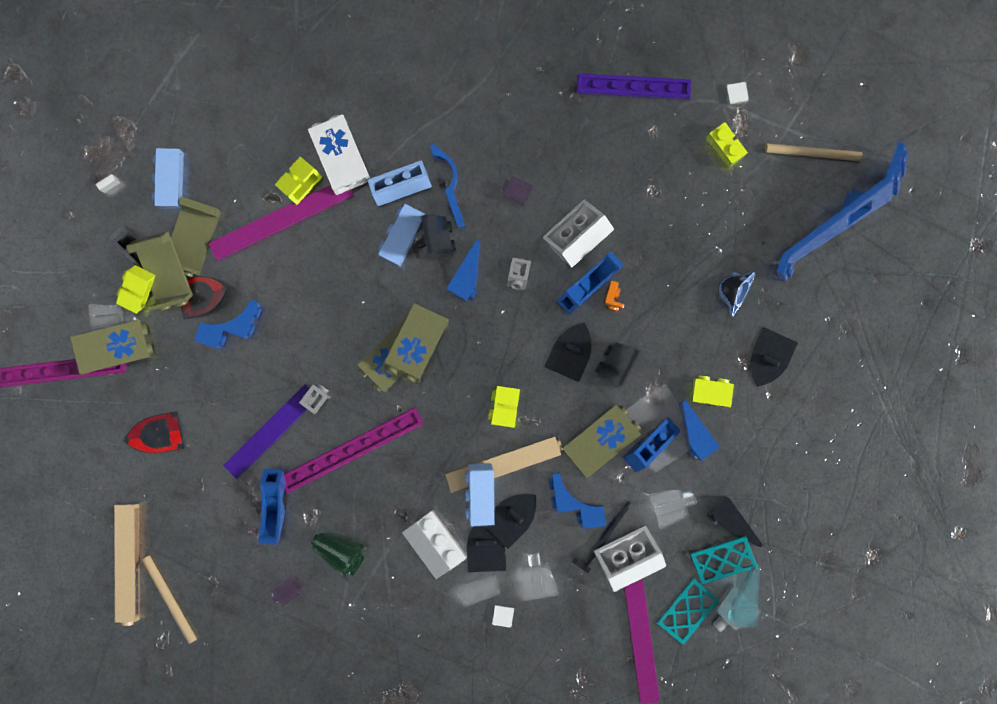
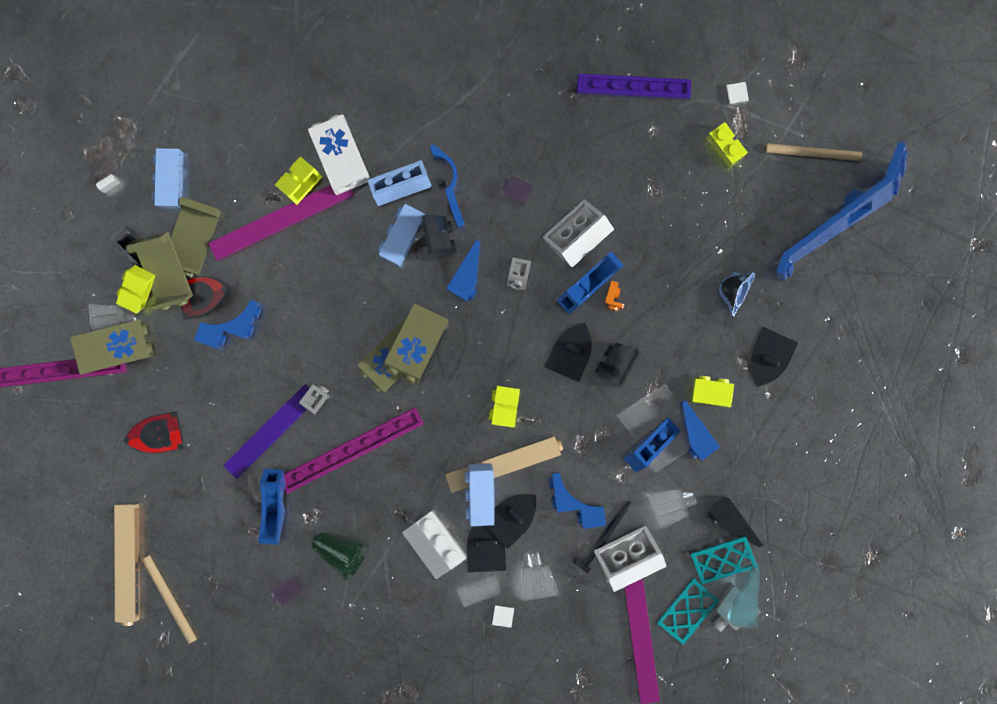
olive panel [562,404,641,478] -> none

